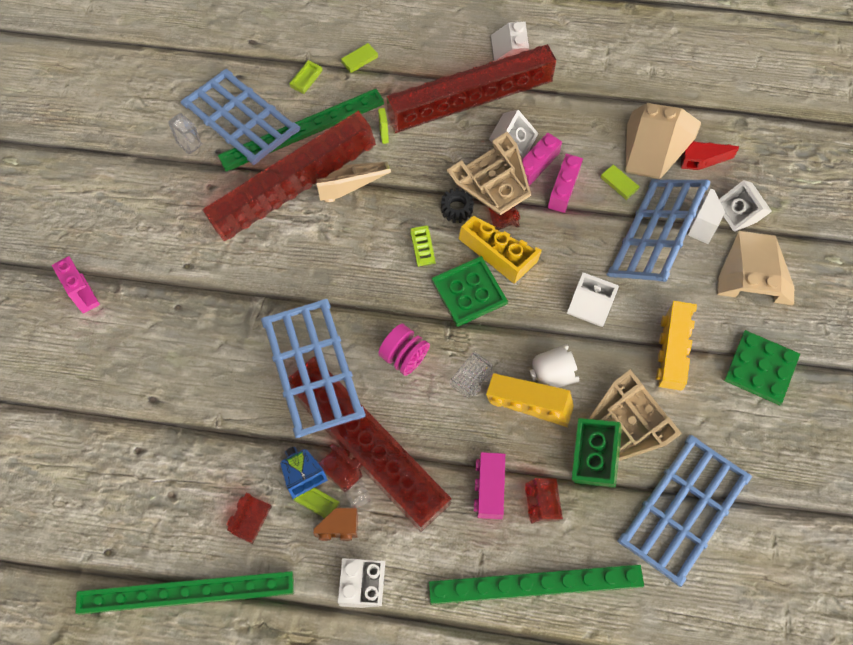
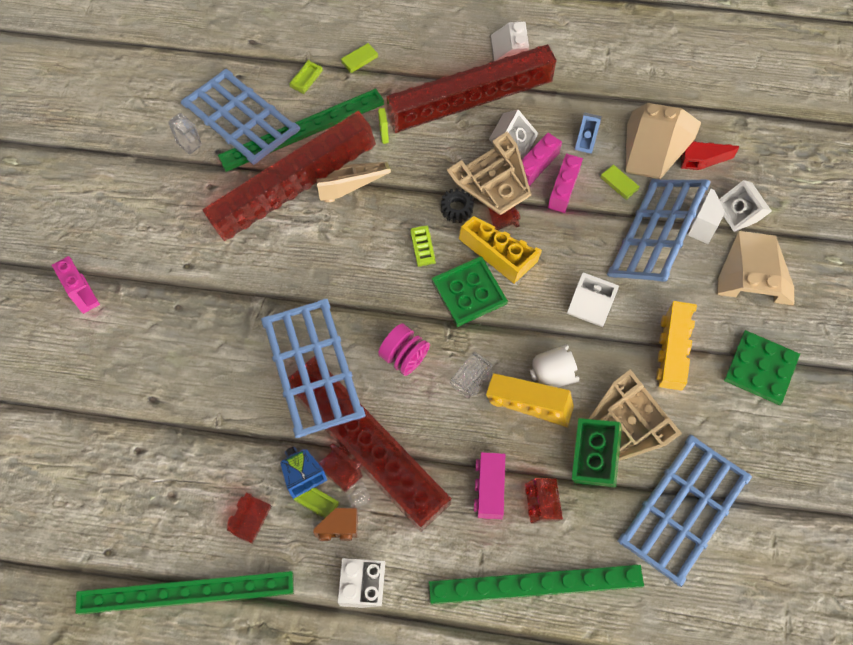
none -> medium blue slope [575,113,602,154]

